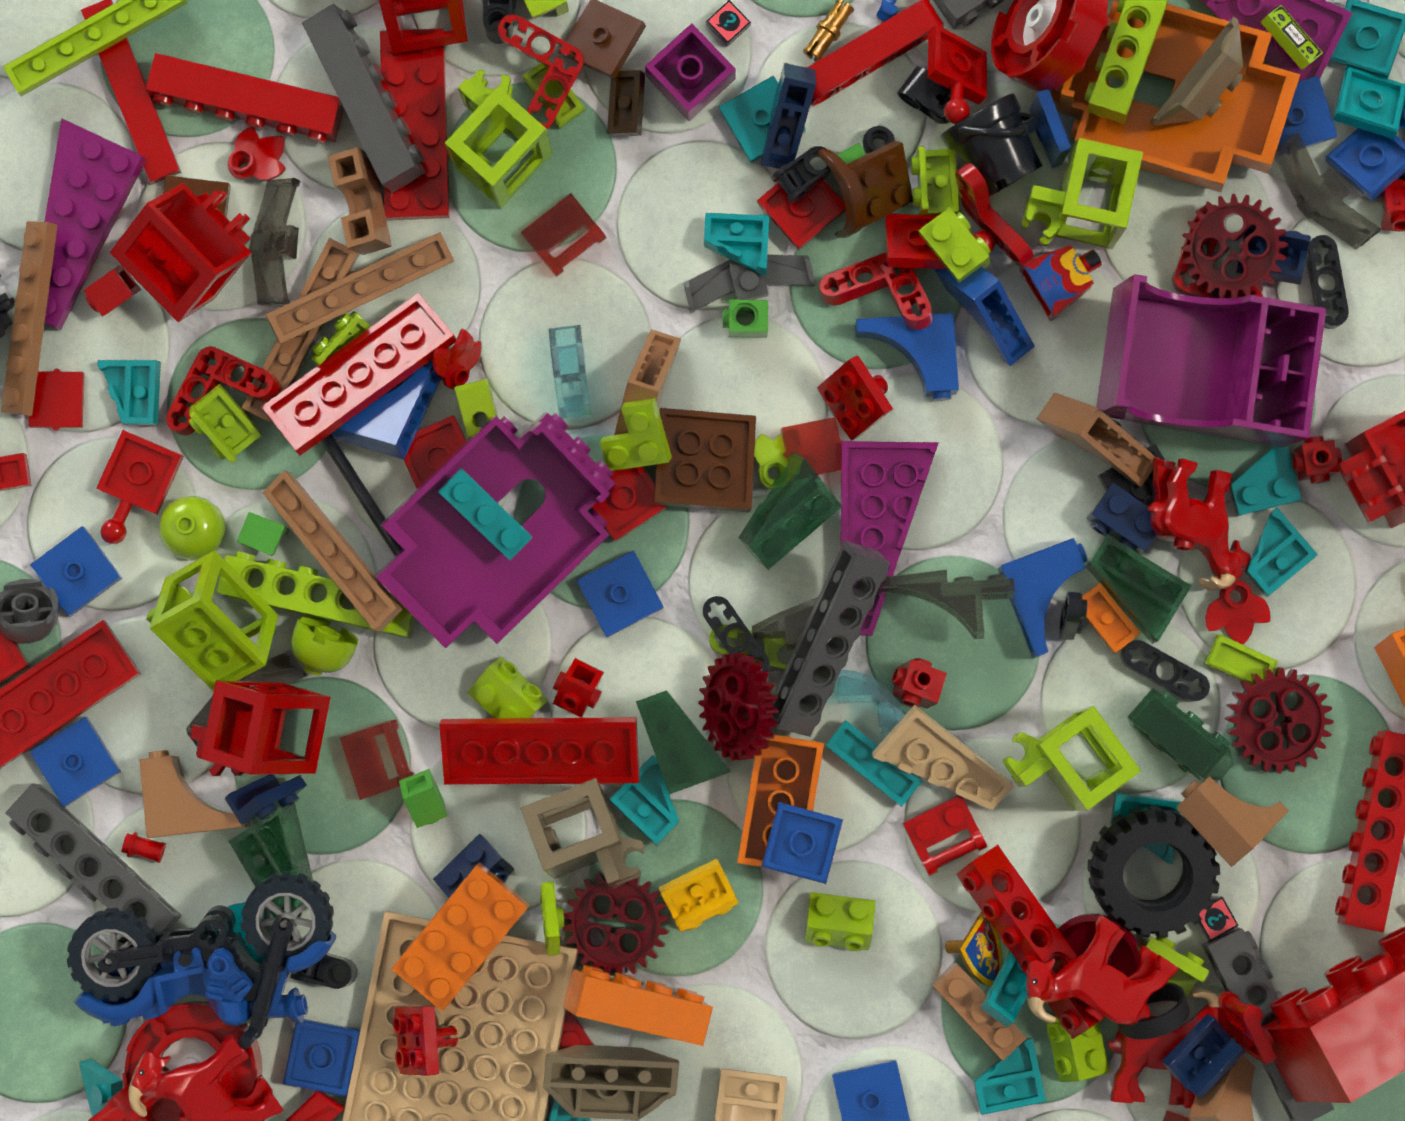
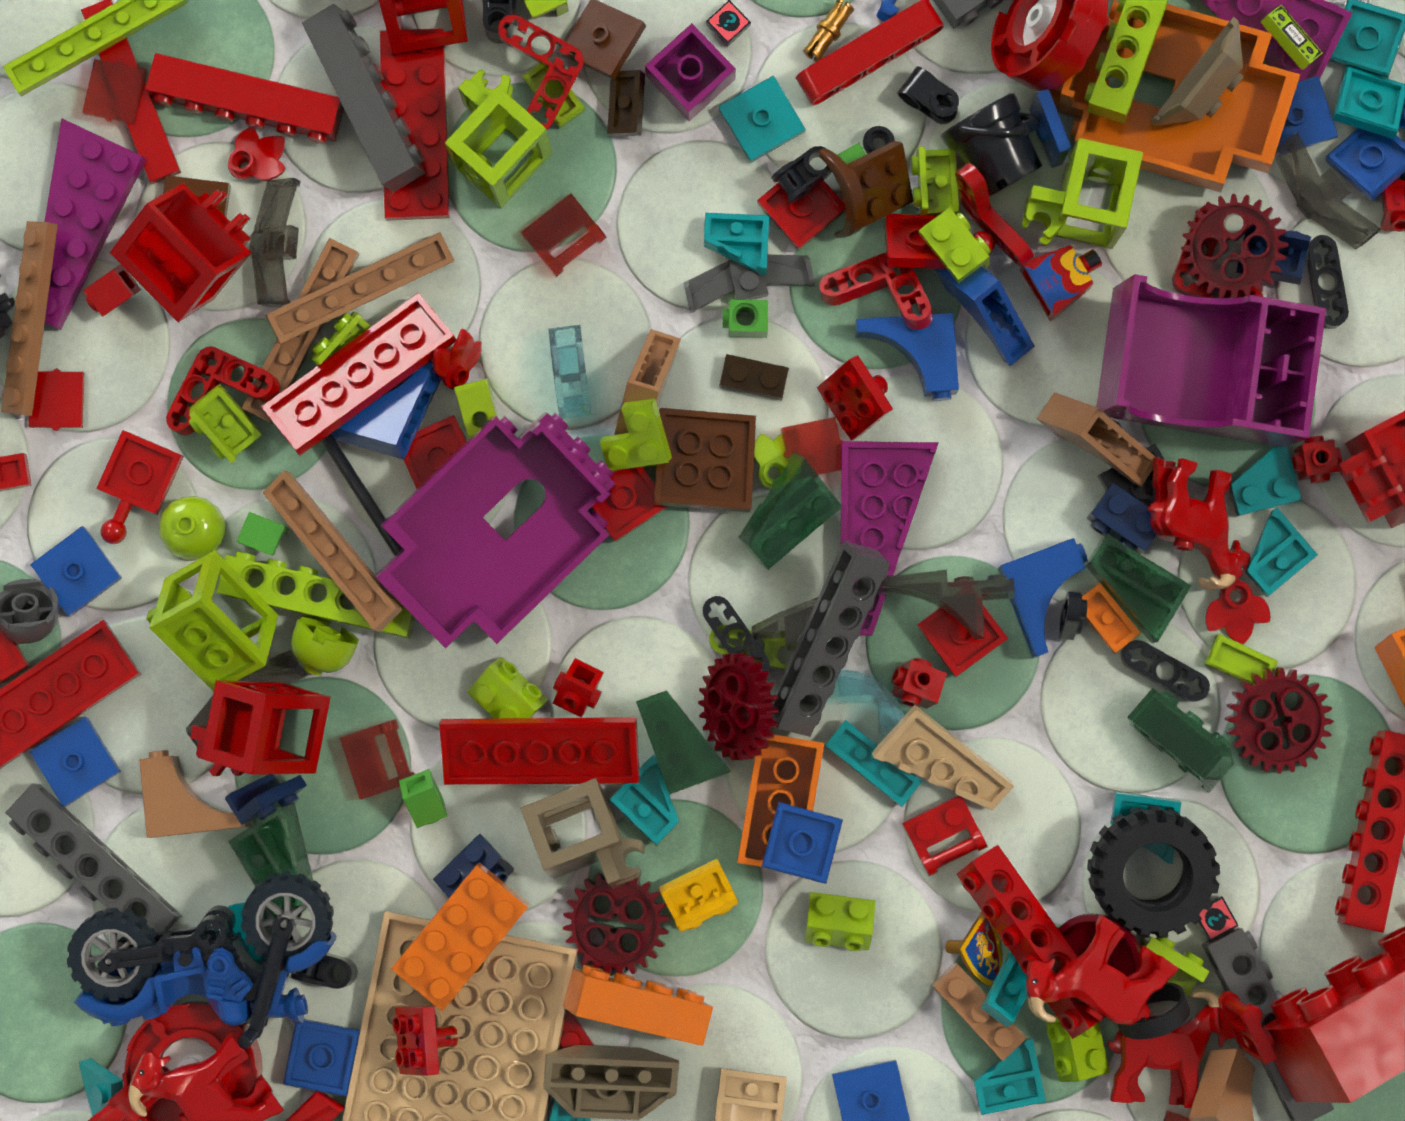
teal wing [97,360,161,426] -> none
red pin [121,832,166,863] -> none
medium nougat arch [328,147,392,255] -> none
teal plate [438,468,532,561] -> none
lime plate [540,881,564,956] -> none
blue plate [577,550,664,638] -> none
dark blue slope [761,63,816,169] -> none
red plate [927,24,987,124] -> none
lime piece [1003,705,1141,811] -> none
dark blue bracket [1161,1014,1245,1098] -> none
medium nougat arch [1176,776,1289,867] -> none
none -> clear red piece [82,59,147,124]
none -> dark brown plate [719,354,789,401]
none -> red plate [916,586,1008,677]

